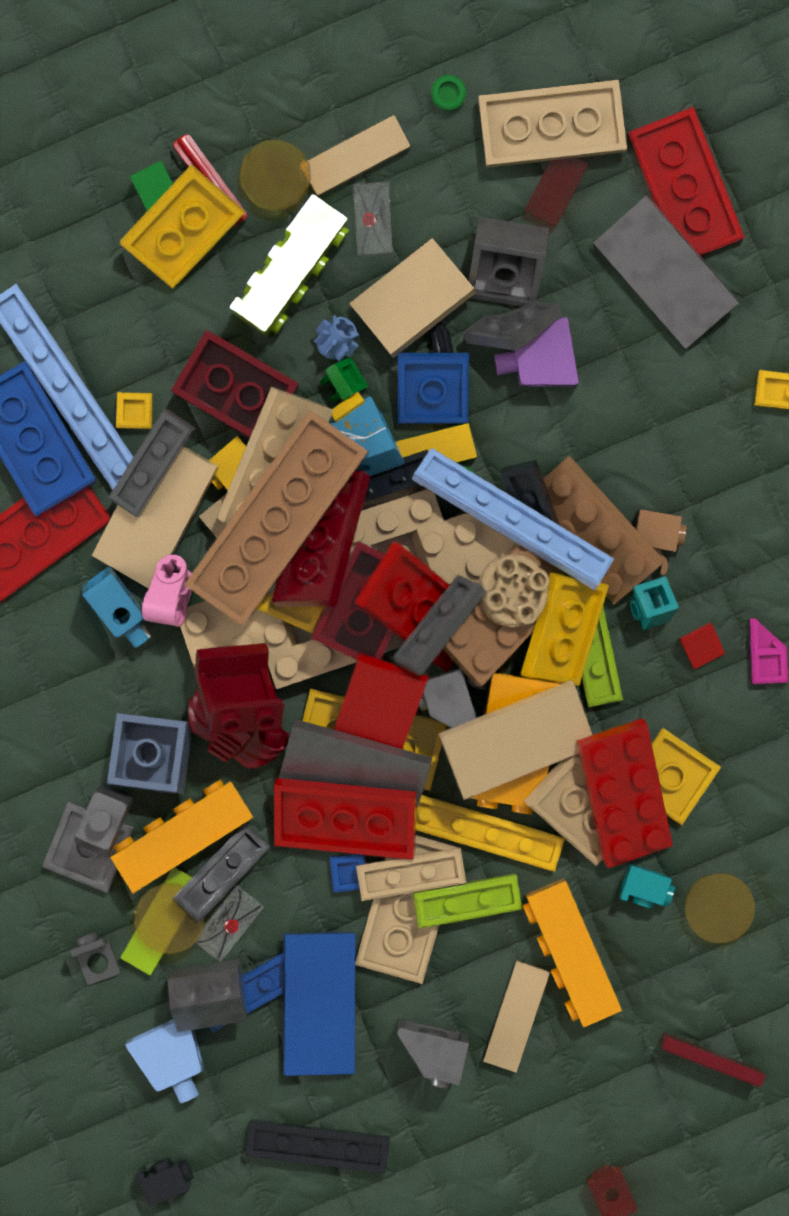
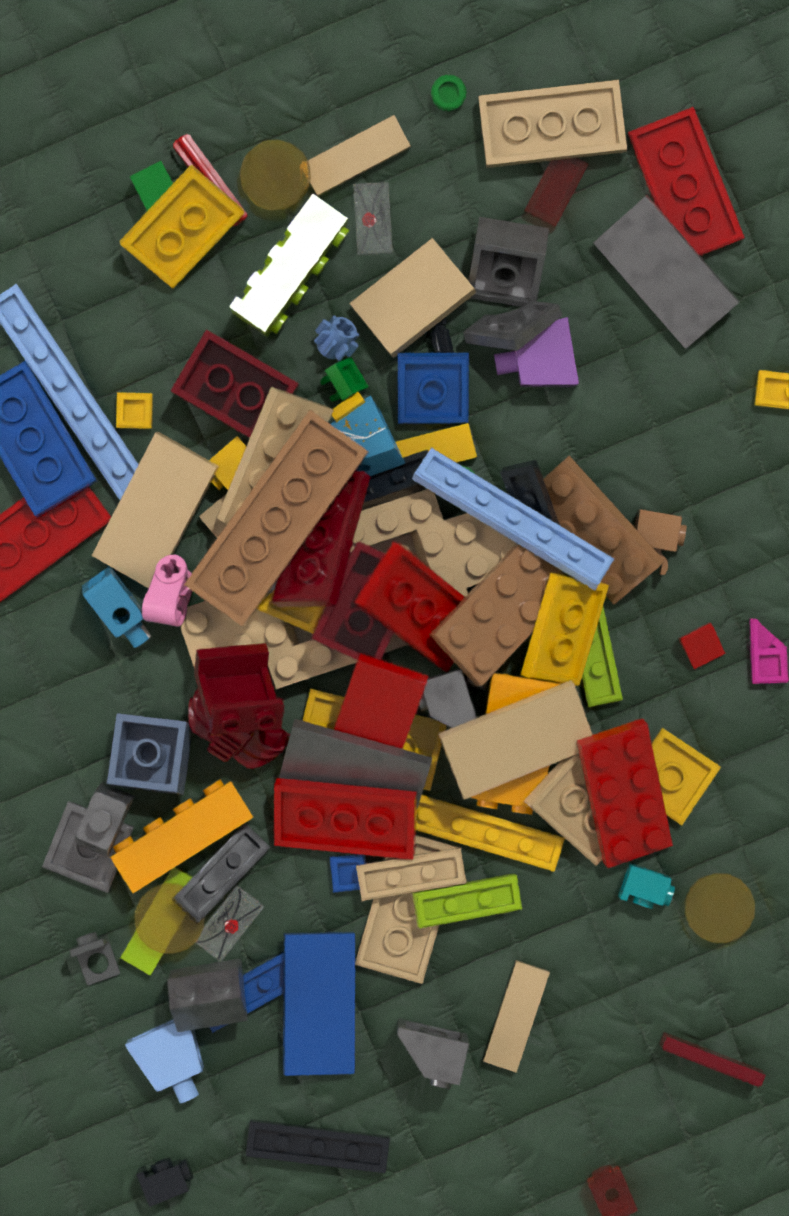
dark grey tile [108,409,196,518] -> none
dark grey tile [393,575,486,676] -> none
tan tile [478,555,549,627] -> none
light orange brick [523,878,622,1028] -> none
teal brick [630,576,679,630] -> none

